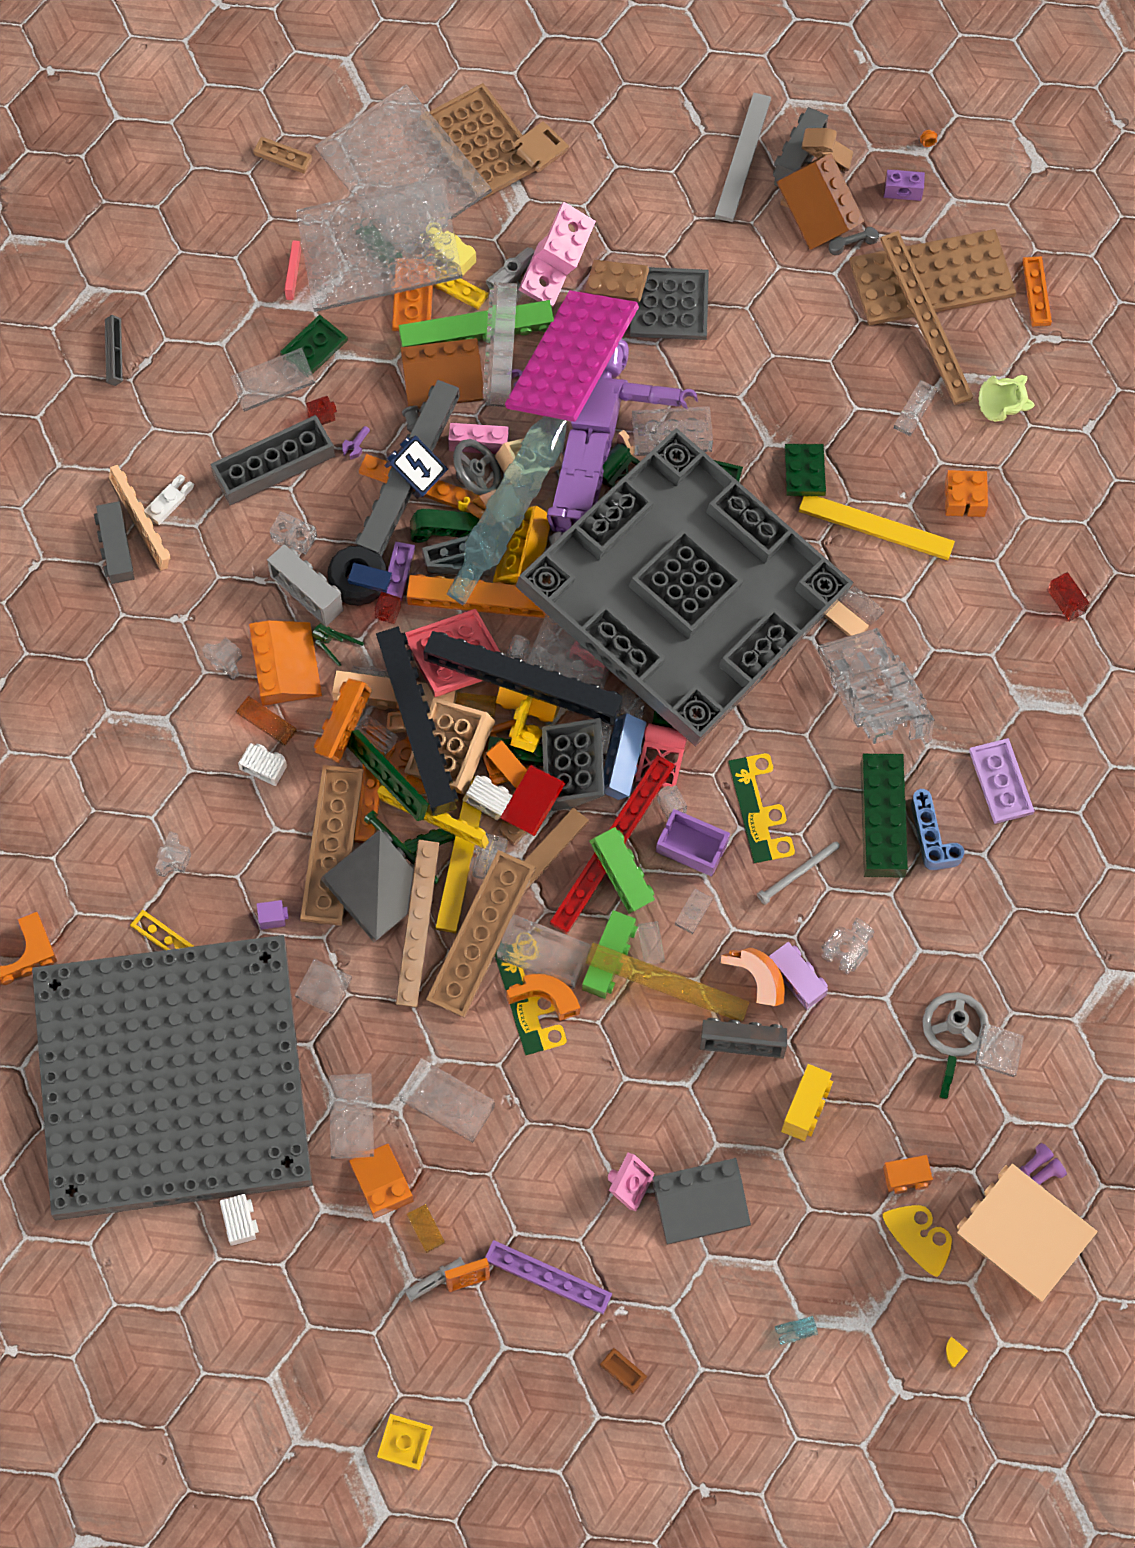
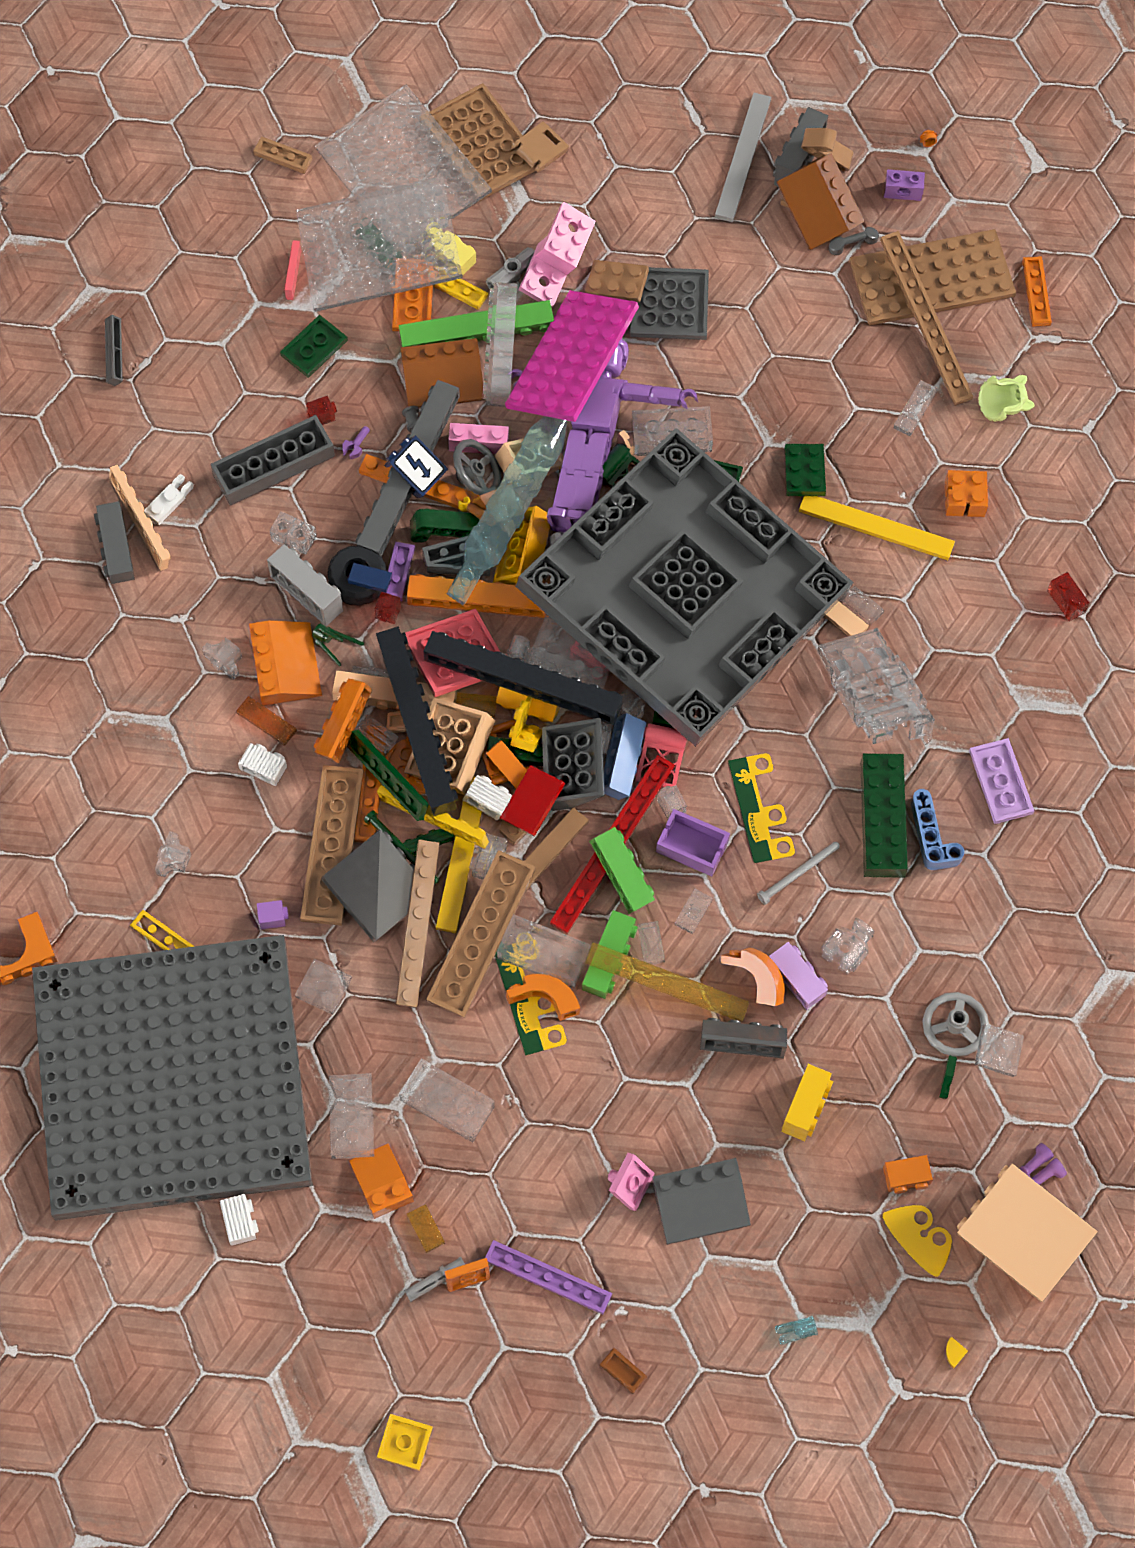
clear tile [230,348,316,412] -> none

